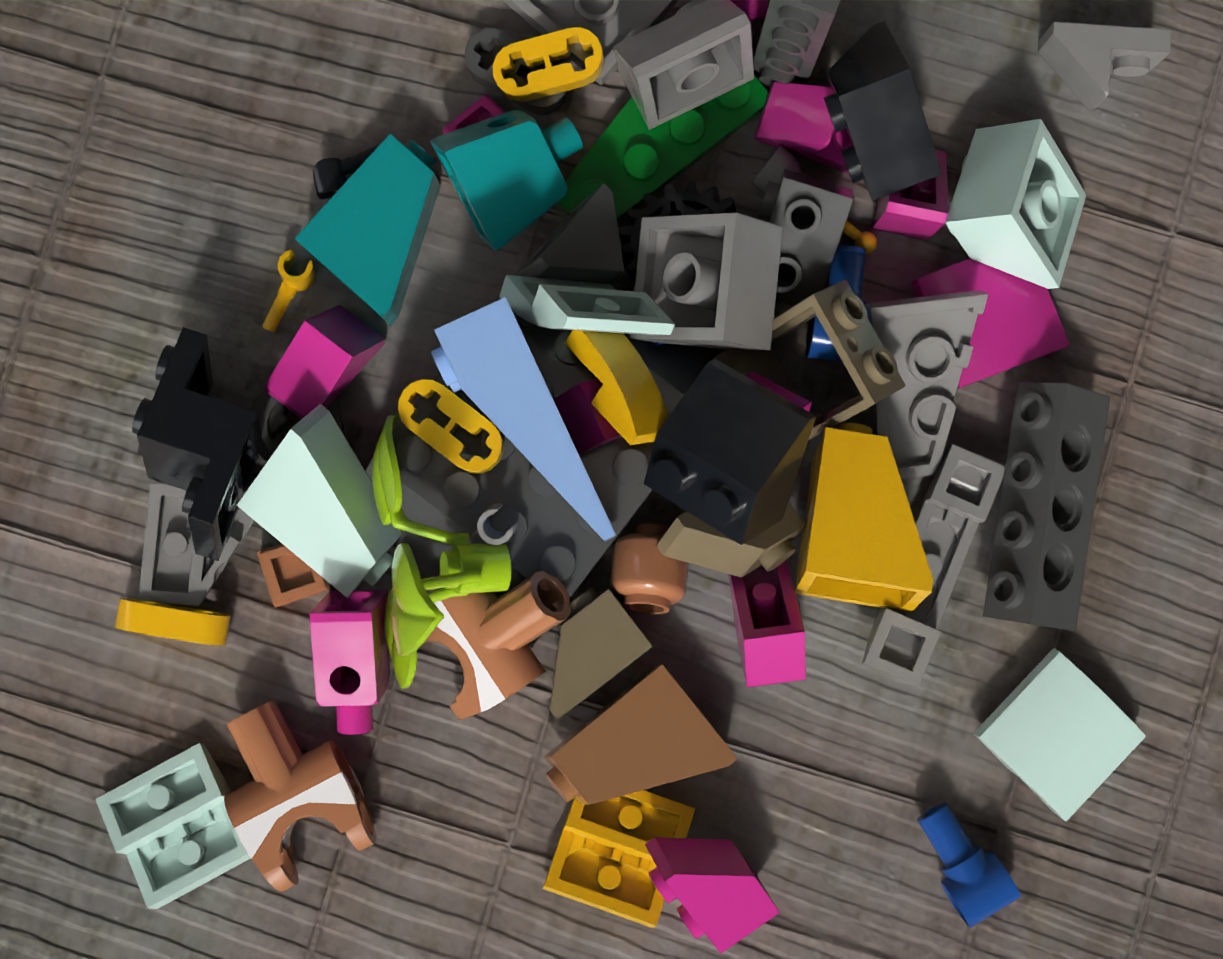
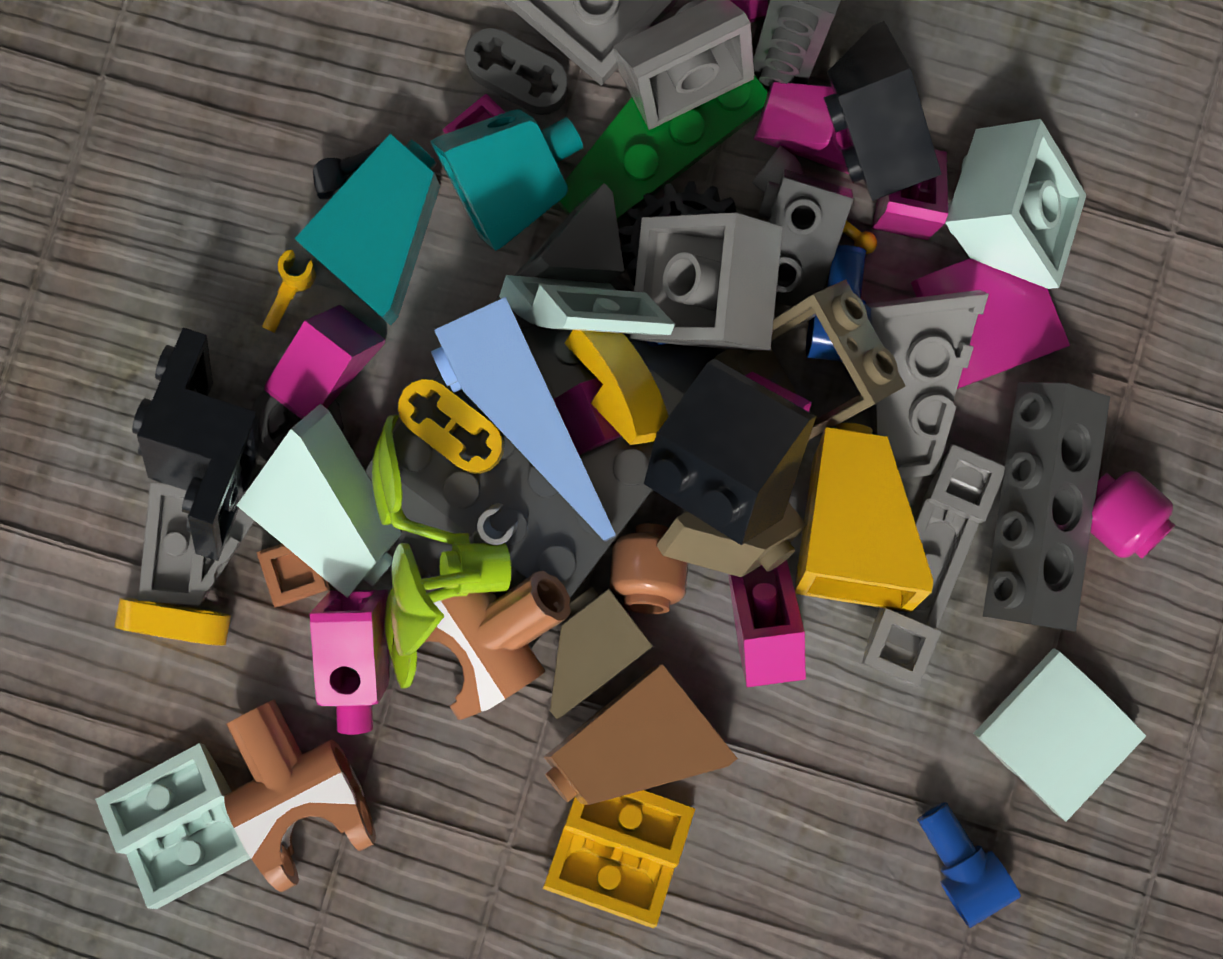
yellow beam [493,27,605,102] -> none
dark pink slope [645,837,780,954] -> none
light grey slope [1038,22,1172,110] -> none
none -> dark pink head [1090,471,1175,559]

